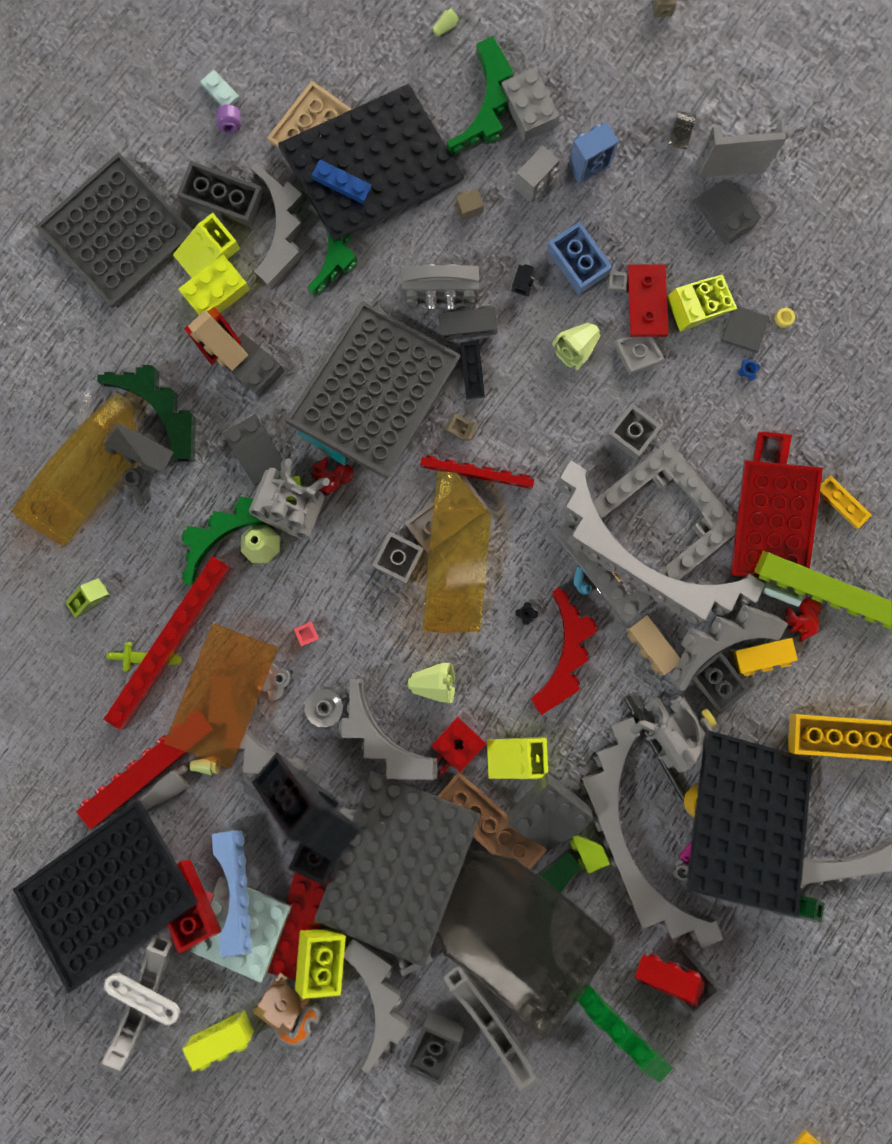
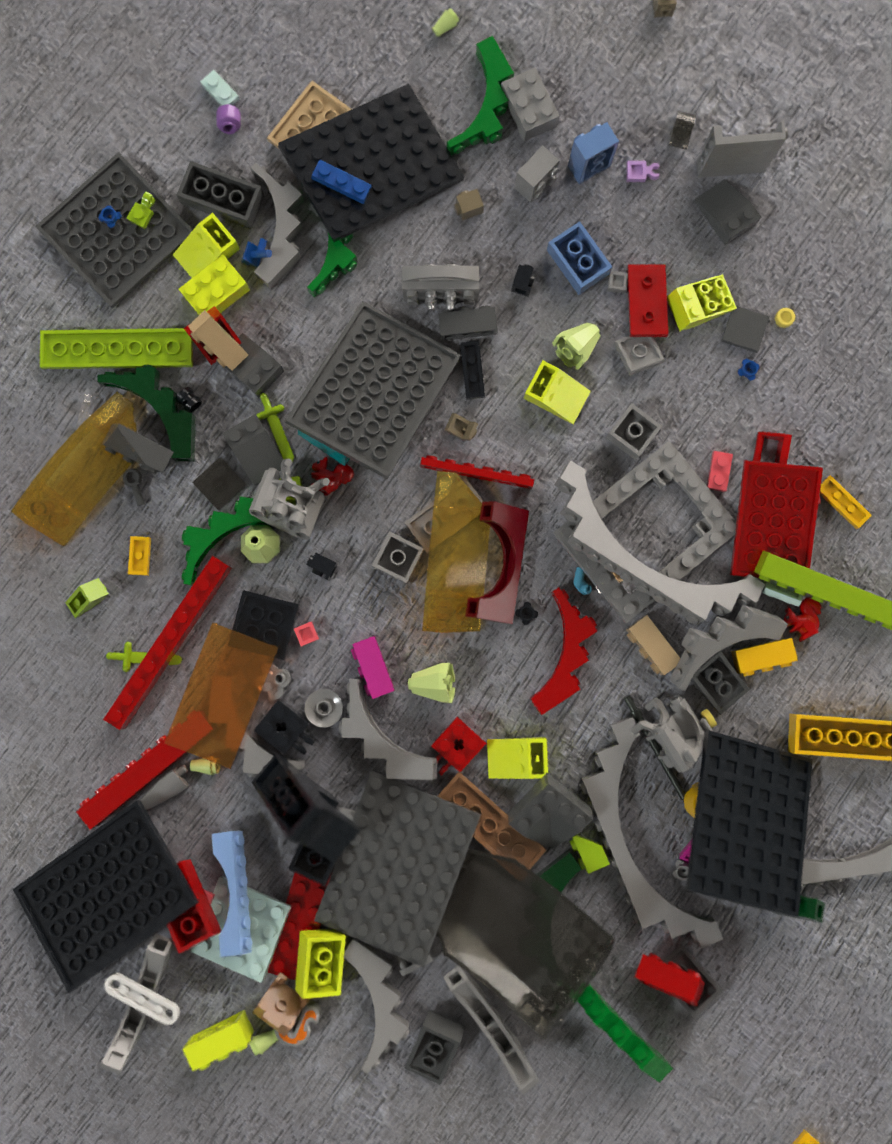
none -> lime plate [40,328,193,369]
none -> blue plate [99,206,122,228]
none -> lime plate [127,192,156,229]
none -> yellow plate [128,536,151,576]
none -> black wheel [175,387,202,413]
none -> clear smoke plate [192,457,247,511]
none -> black plate [228,590,300,660]
none -> blue arm [241,238,272,267]
none -> yellowish green cone [249,1029,278,1056]
none -> black hinge [254,699,315,755]
none -> lime sword [256,393,294,462]
none -> black brick [306,553,338,581]
none -> dark pink brick [351,636,395,699]
none -> dark red arch [465,501,529,624]
none -> neon yellow slope [523,360,591,425]
none -> lavender plate [626,161,659,182]
none -> coral plate [707,451,733,492]

